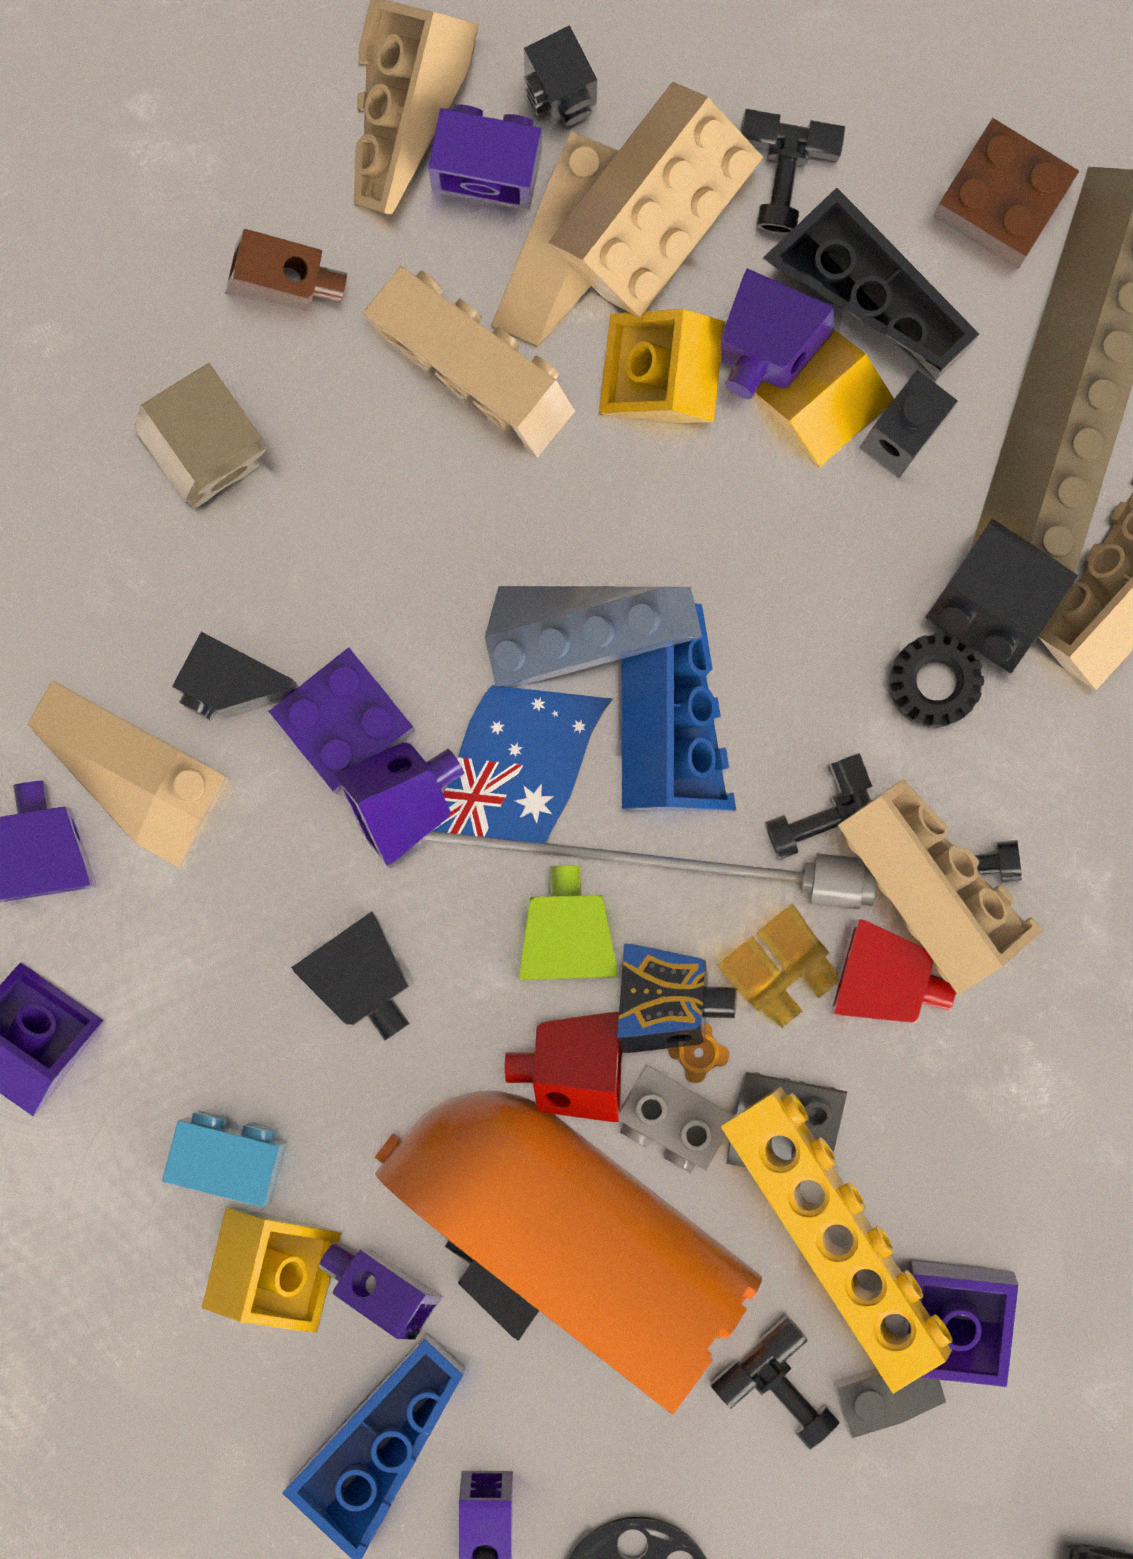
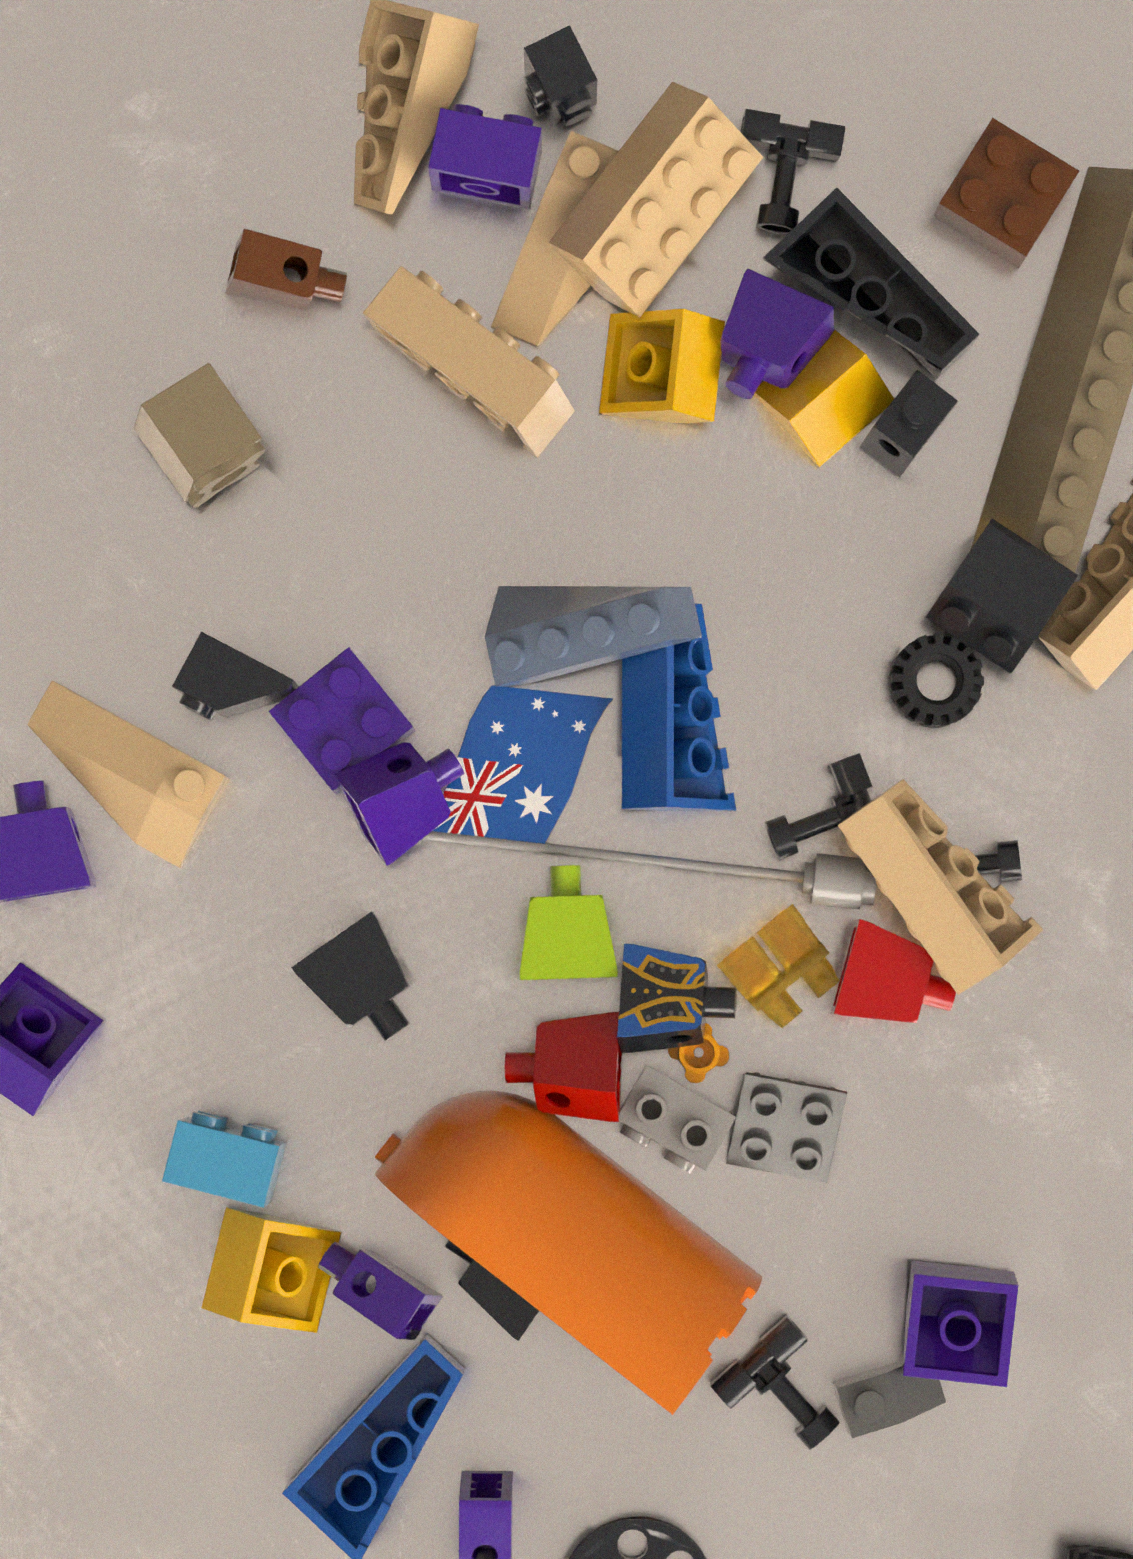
yellow brick [721,1086,952,1394] -> none

